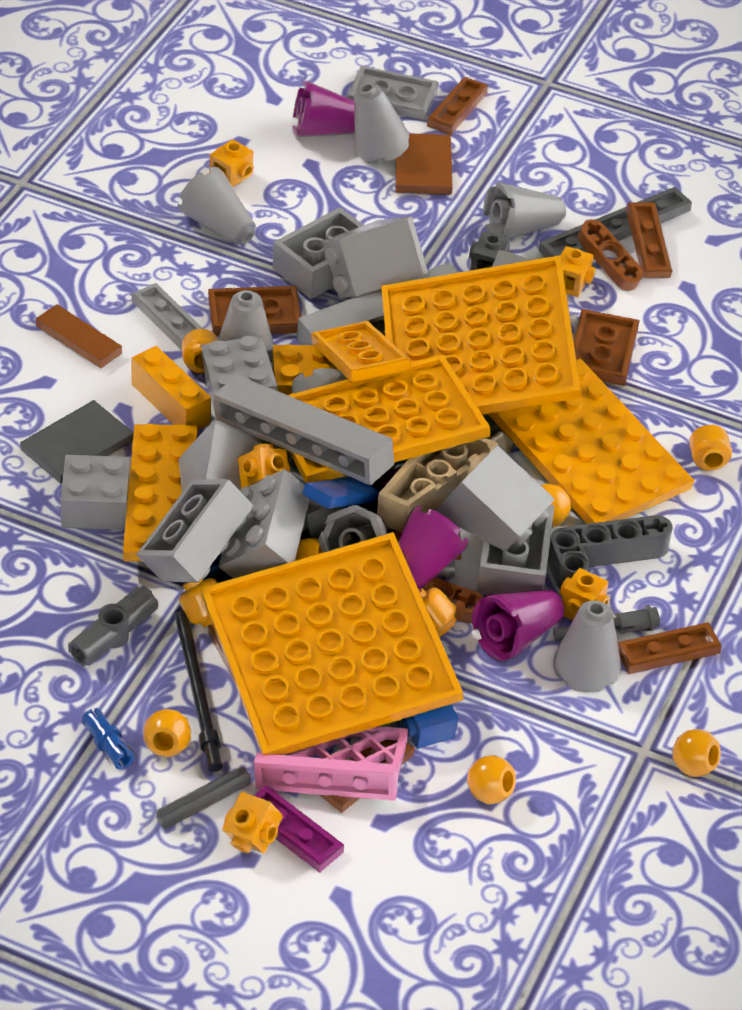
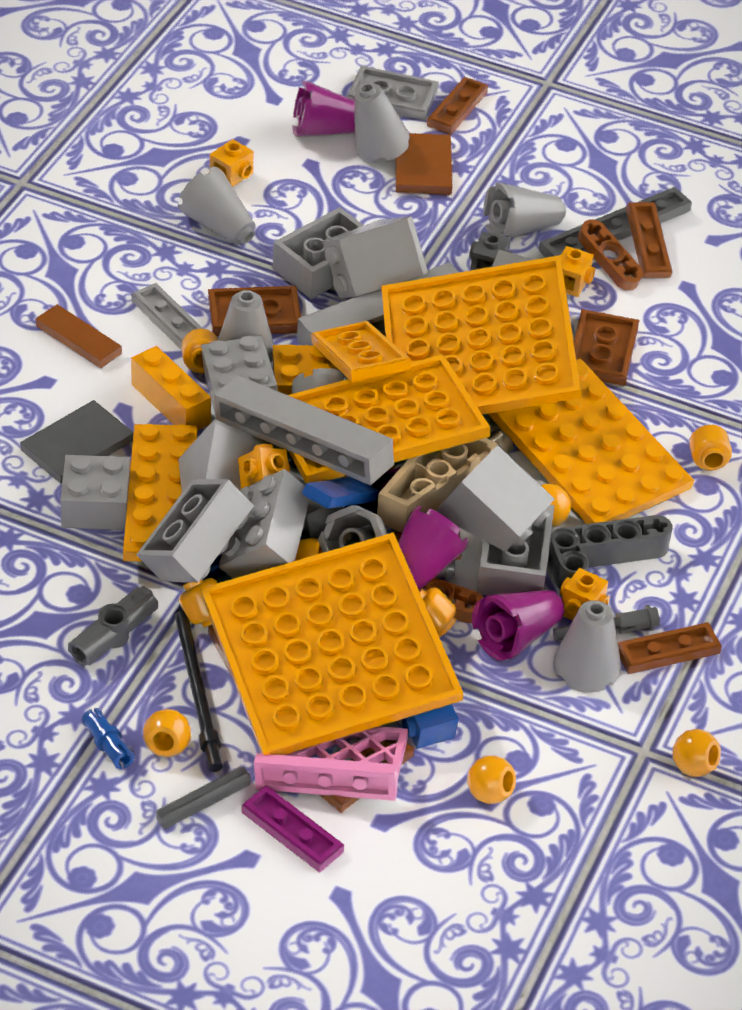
light orange brick [221,791,283,854] -> none

